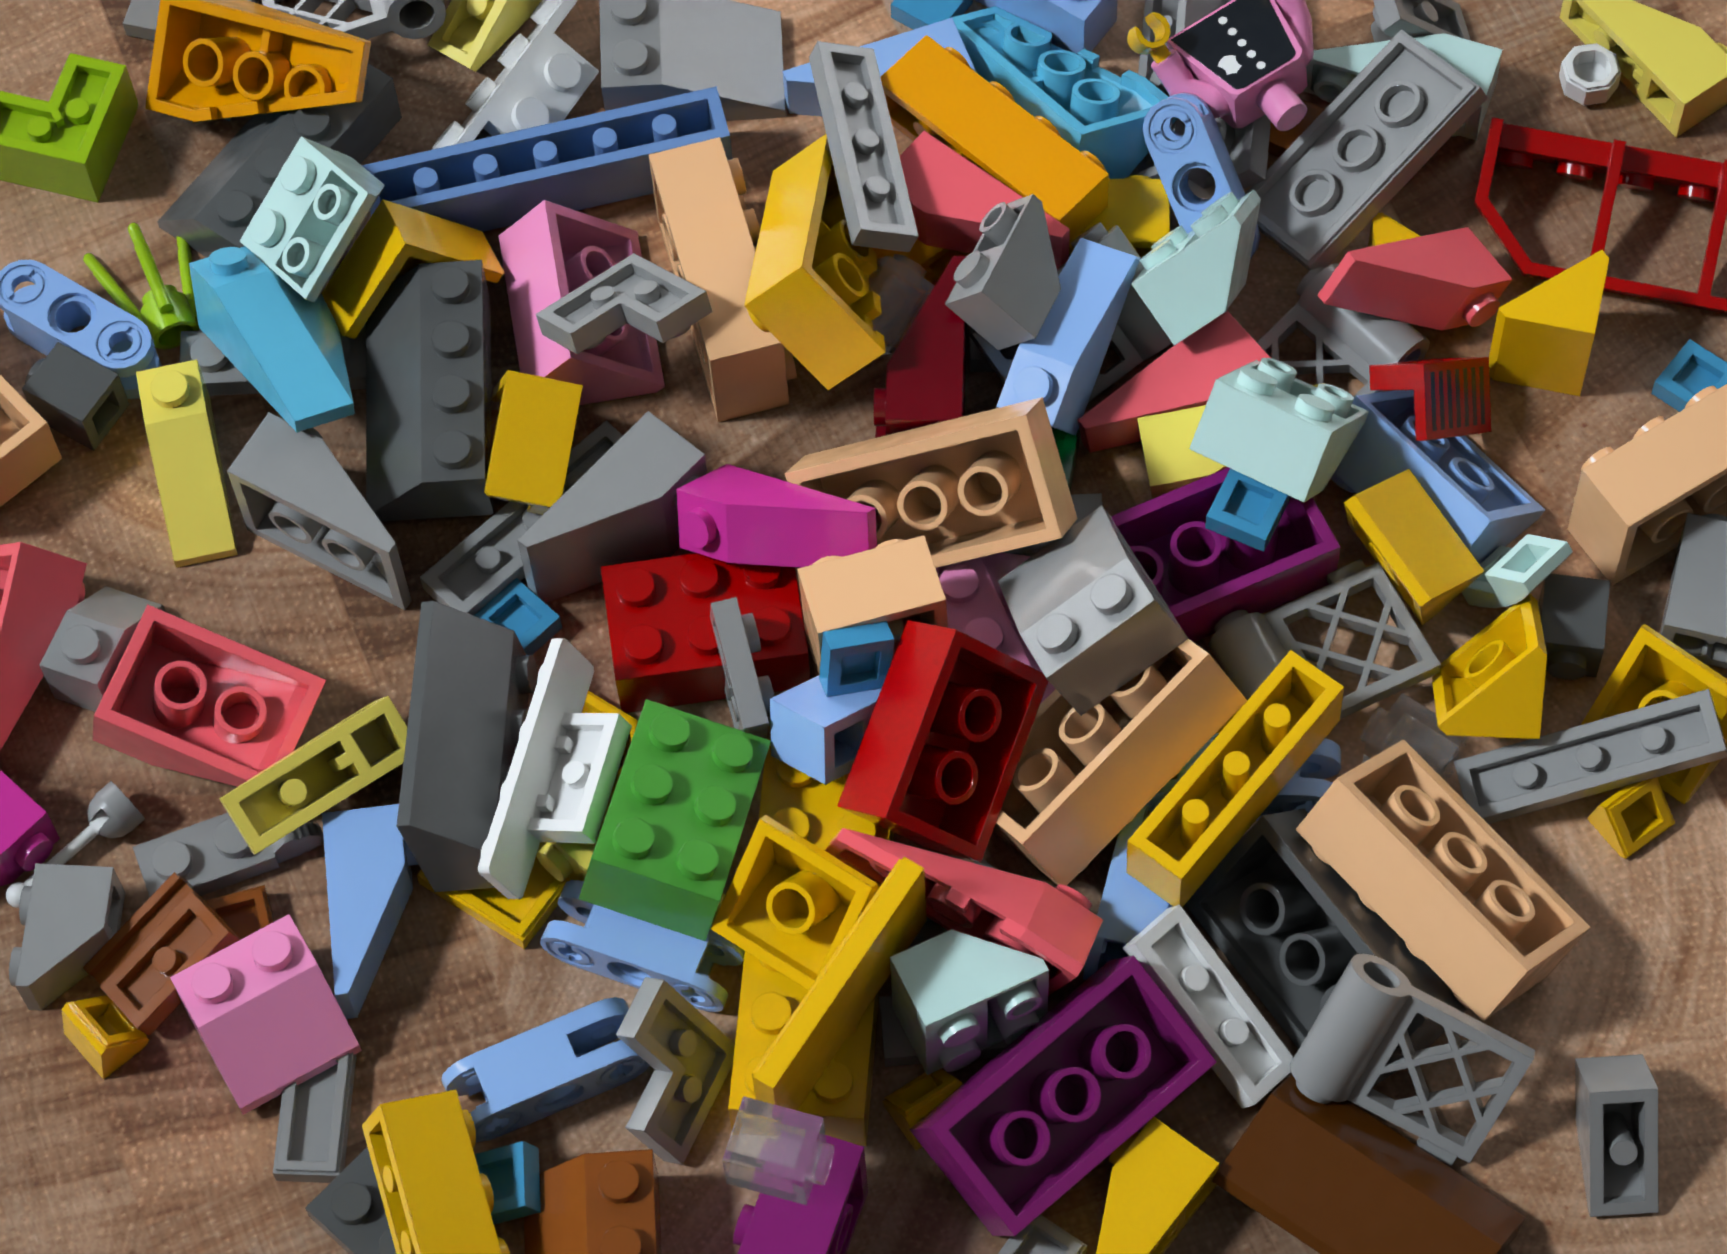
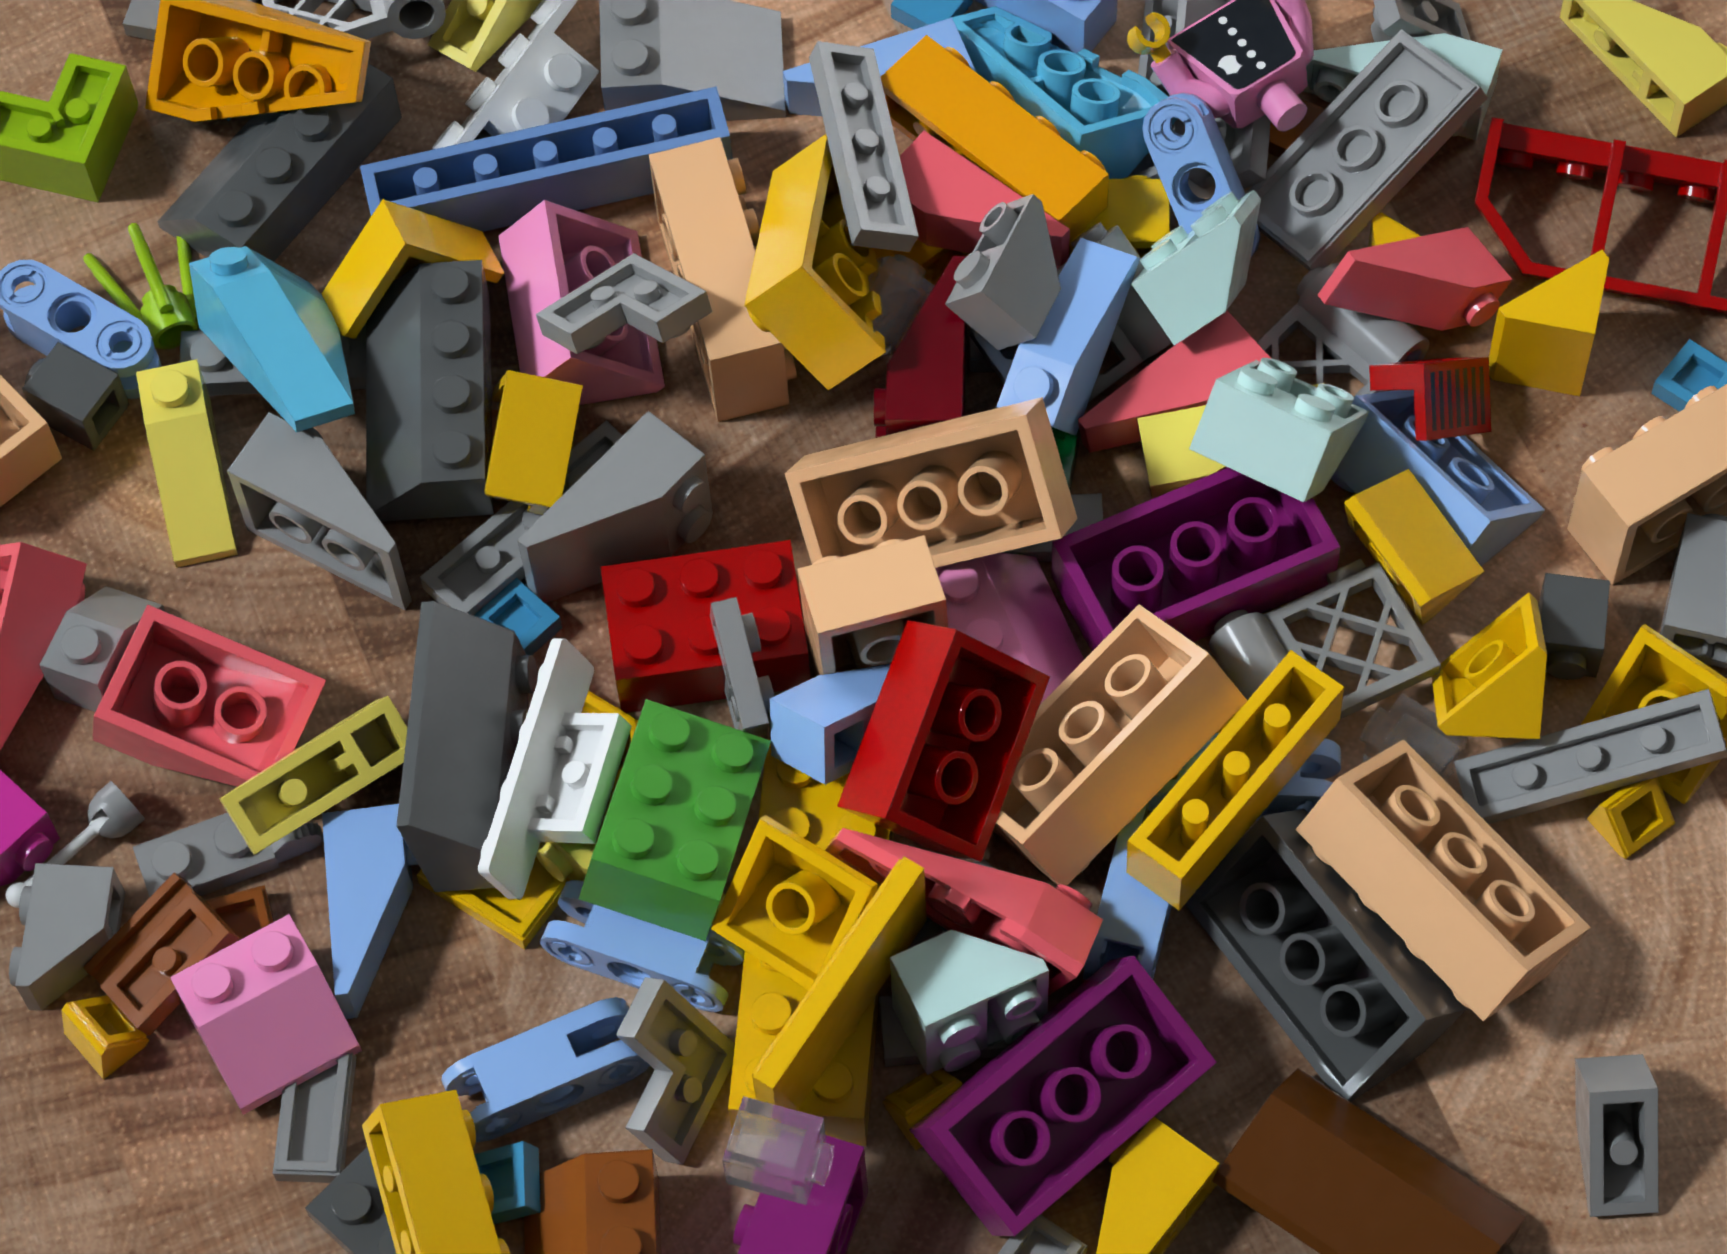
light aqua slope [240,136,385,302] -> none
dark pink slope [676,464,877,568] -> none
dark azure tile [819,621,894,697] -> none
light grey slope [998,505,1188,716] -> none
white plate [1122,904,1294,1108] -> none
dark azure tile [1205,468,1290,552] -> none
light grey piece [1290,953,1535,1166] -> none
light aqua slope [1461,534,1573,608] -> none
white tile [1559,43,1621,106] -> none

